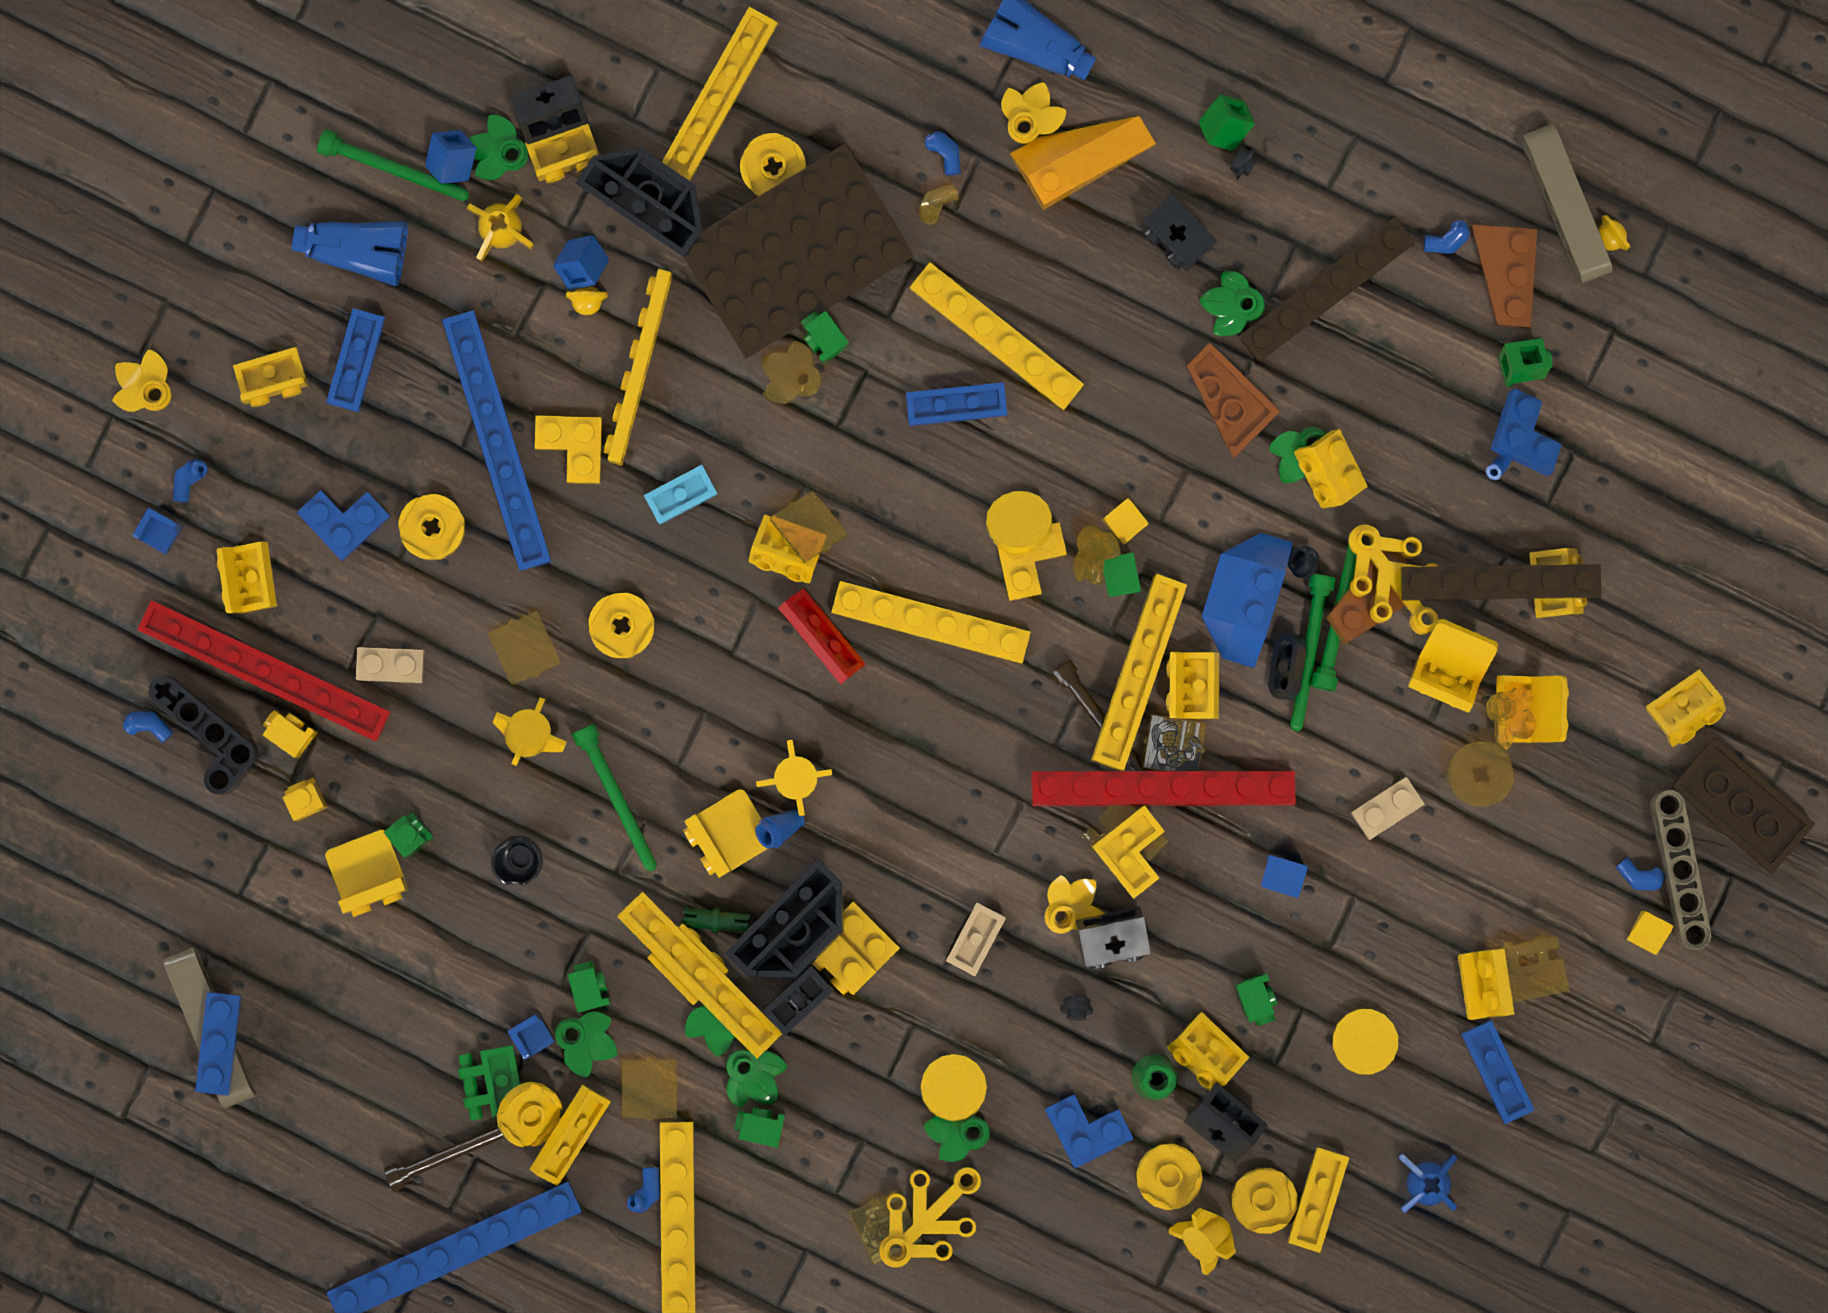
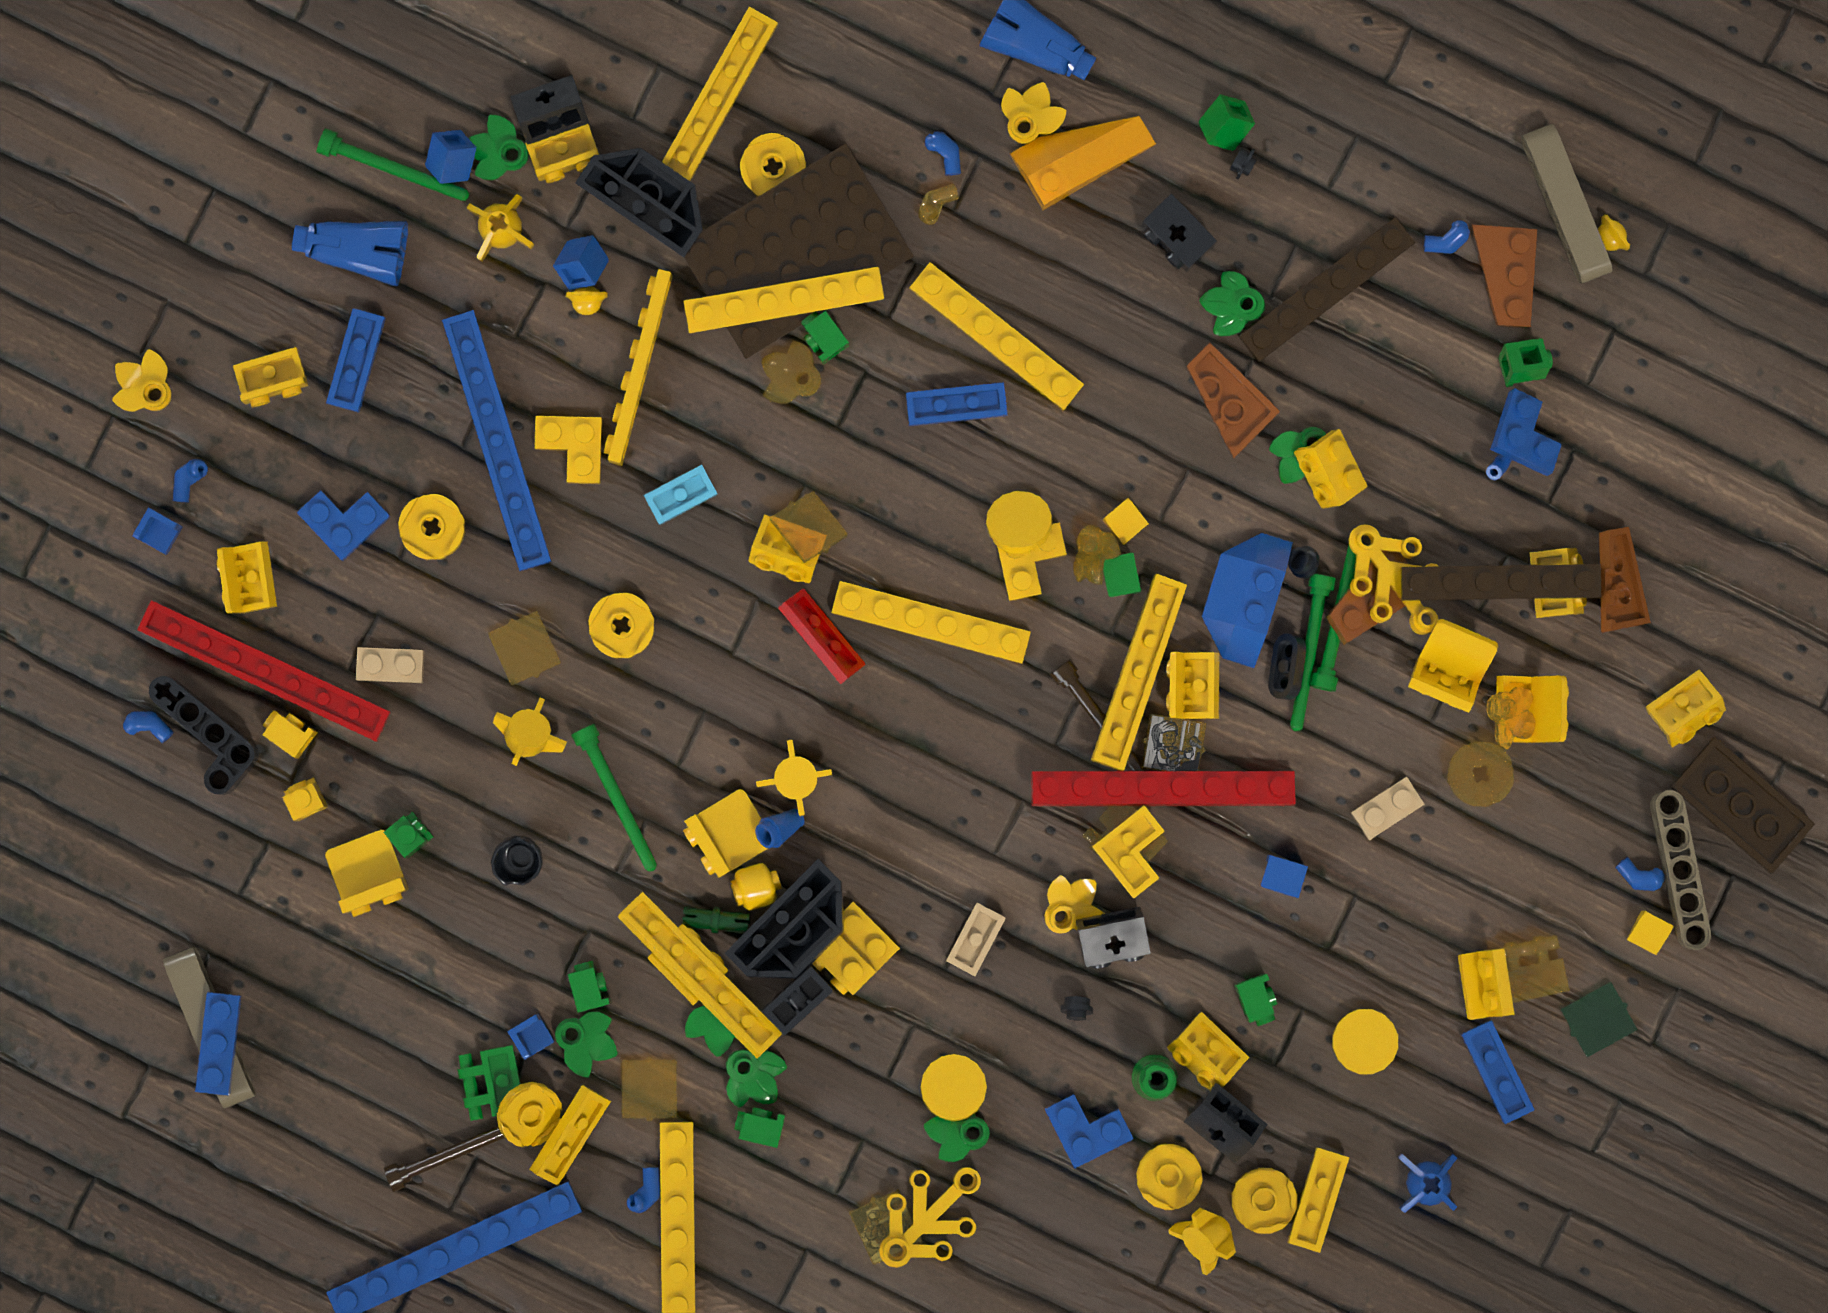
none -> yellow plate [683,267,884,333]
none -> yellow head [730,863,782,911]
none -> clear green piece [1560,982,1638,1057]
none -> dark orange wing [1599,527,1651,633]

